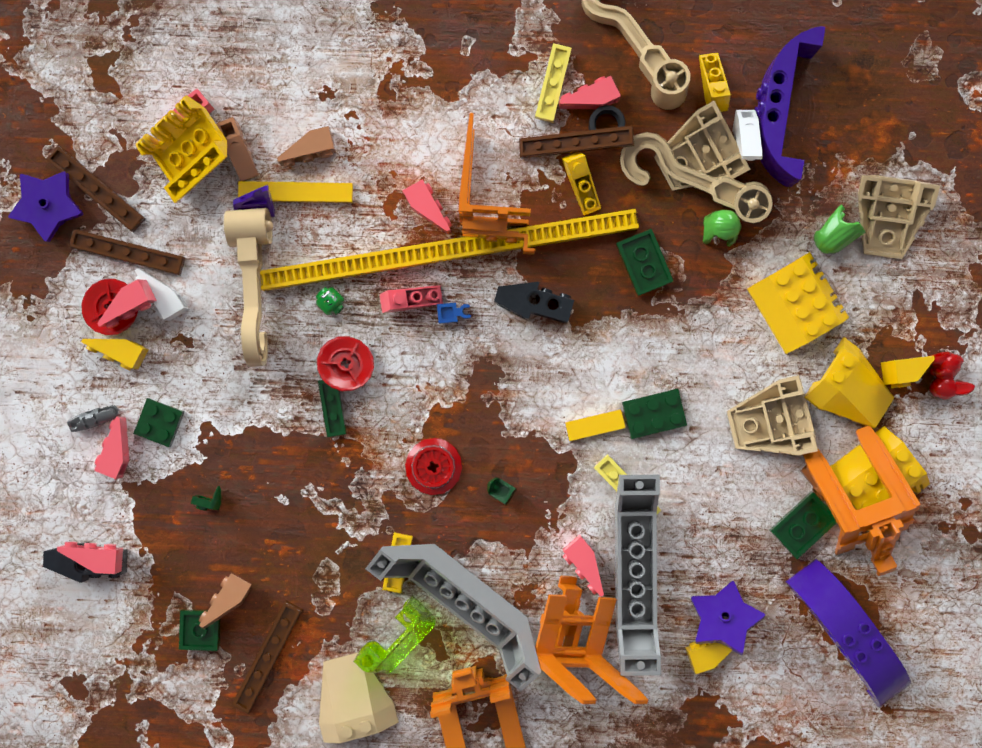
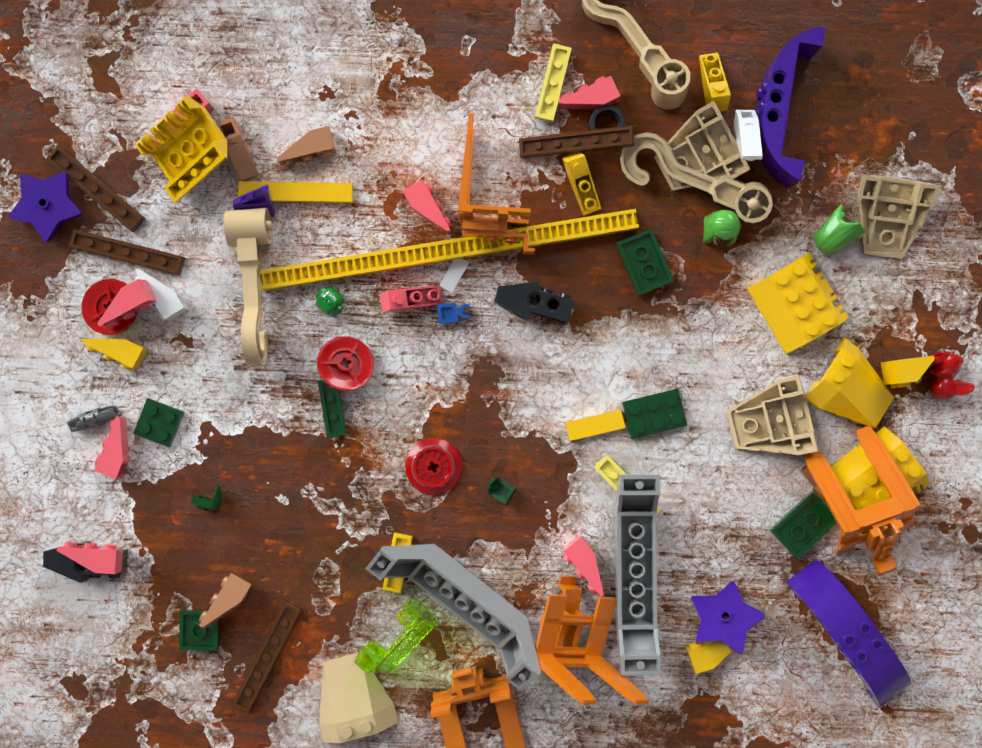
none -> white sticker [440,259,469,293]

